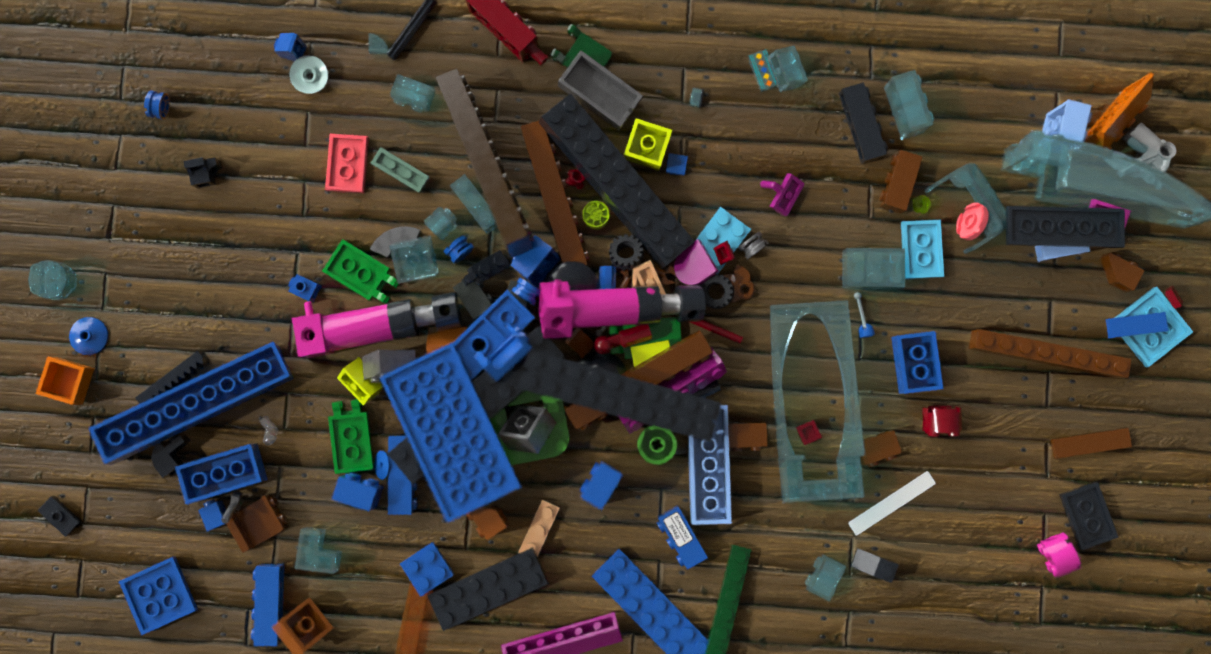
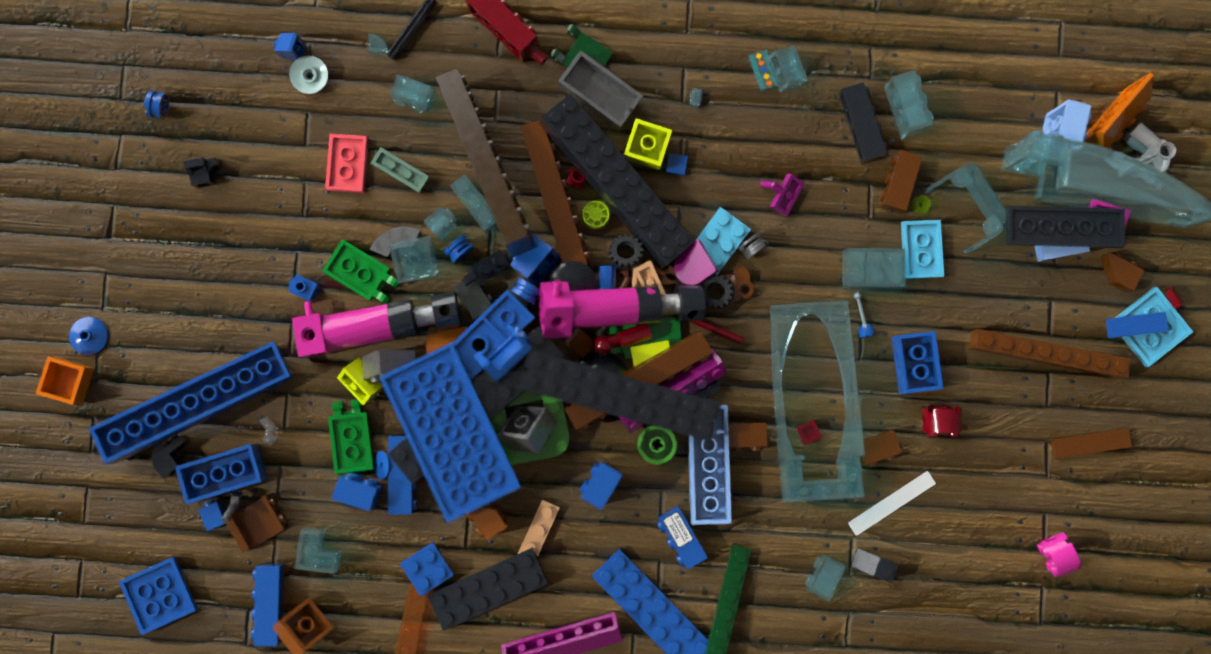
clear light blue brick [28,260,77,300] -> none
black plate [38,496,81,537] -> none
black gear [135,351,210,404] -> none
dark red slope [713,241,735,265] -> none
coral tile [956,202,989,240] -> none
black plate [1059,482,1118,550] -> none

